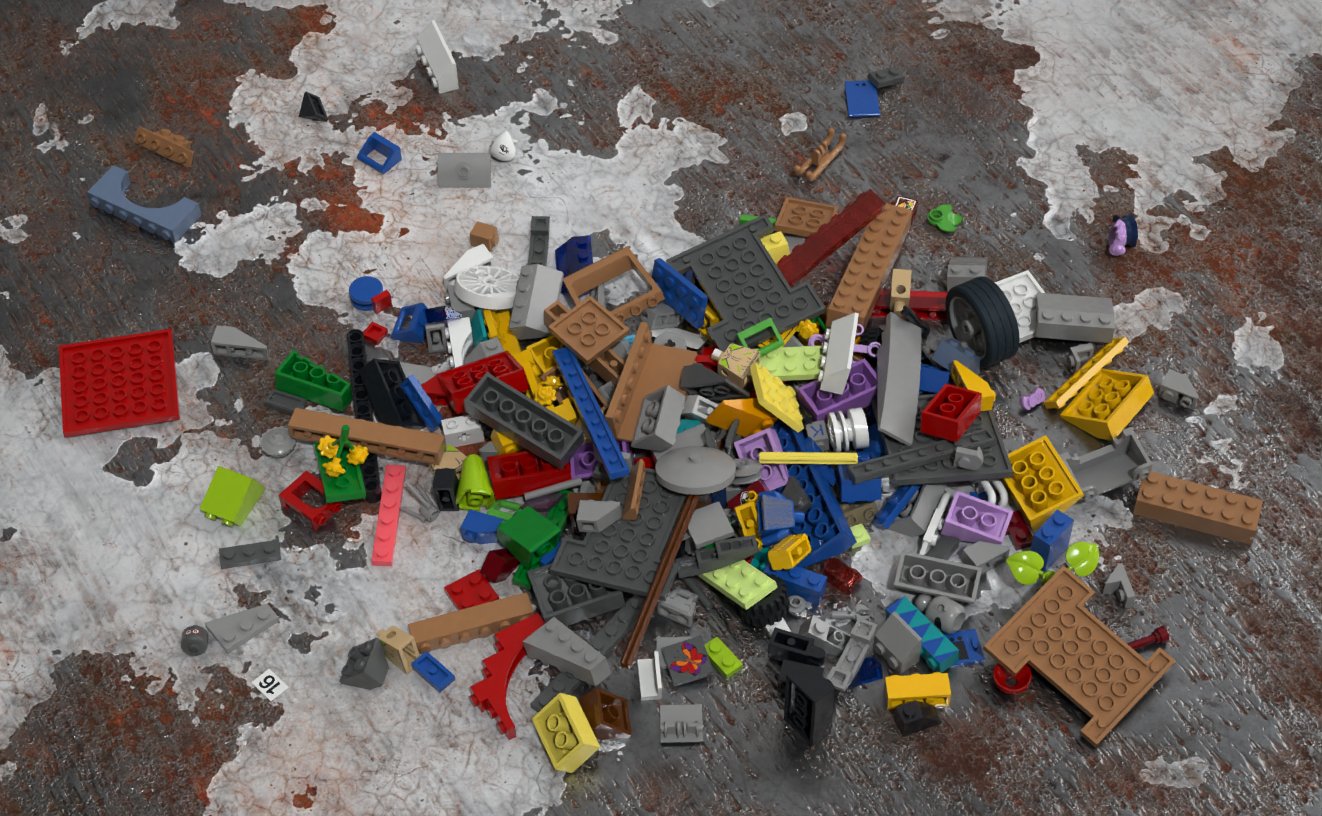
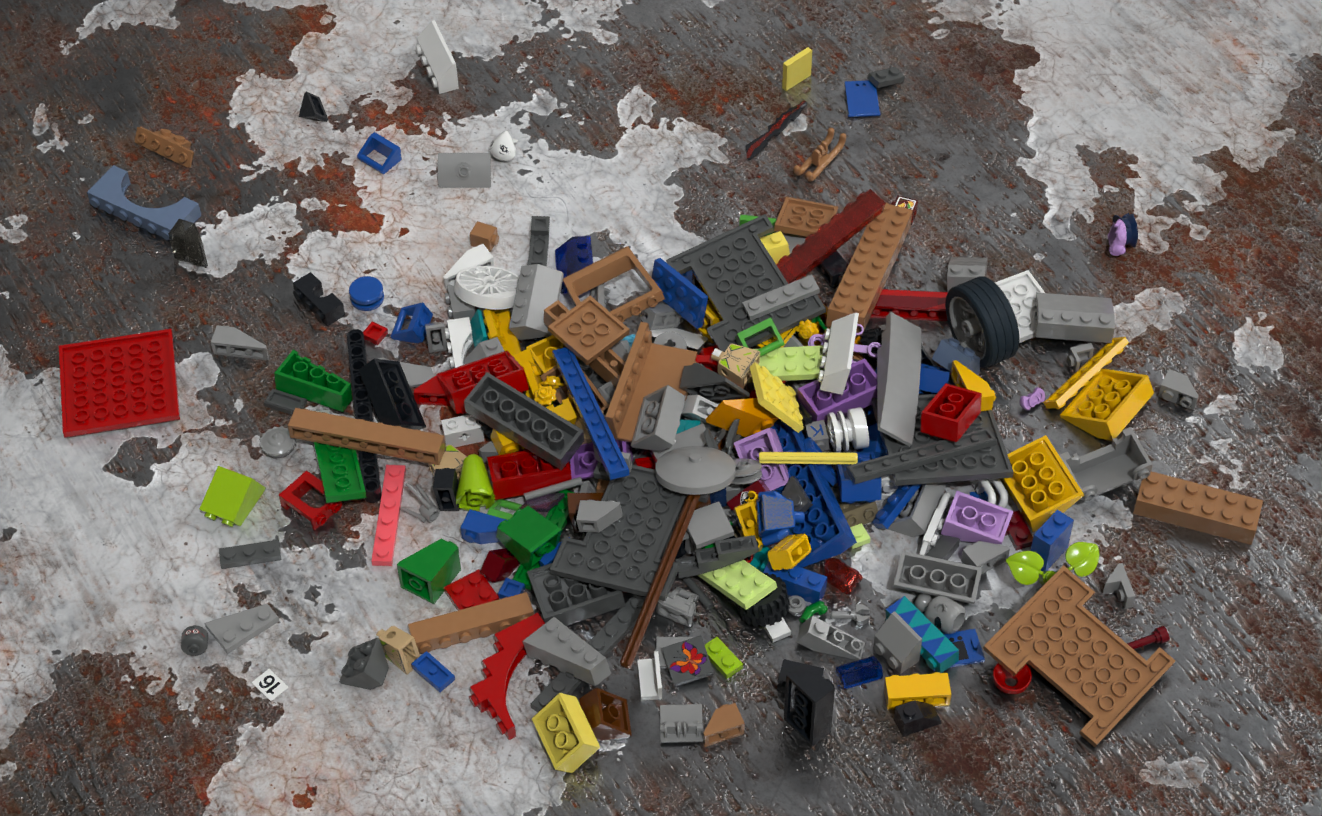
yellow plant [317,425,369,477] -> none
red tile [371,290,392,314] -> none
blue plate [400,375,444,433] -> none
clear blue slope [425,306,462,323] -> none
medium nougat slope [622,459,646,520] -> none
black brick [768,627,825,666] -> none
light grey slope [826,618,878,692] -> none
tan torso [890,269,912,317] -> none
black axle [900,306,930,337] -> none
bright green plate [927,204,963,232] -> none
light grey plate [954,446,984,470] -> none
none -> clear smoke slope [168,219,208,268]
none -> black arch [293,272,345,326]
none -> green slope [397,539,461,604]
none -> blue plate [498,578,525,599]
none -> medium nougat slope [703,703,745,747]
none -> light grey plate [742,275,820,321]
none -> black sword [746,100,807,160]
none -> light yellow tile [782,47,812,91]
none -> green arm [799,601,828,624]
none -> black panel [813,245,848,288]

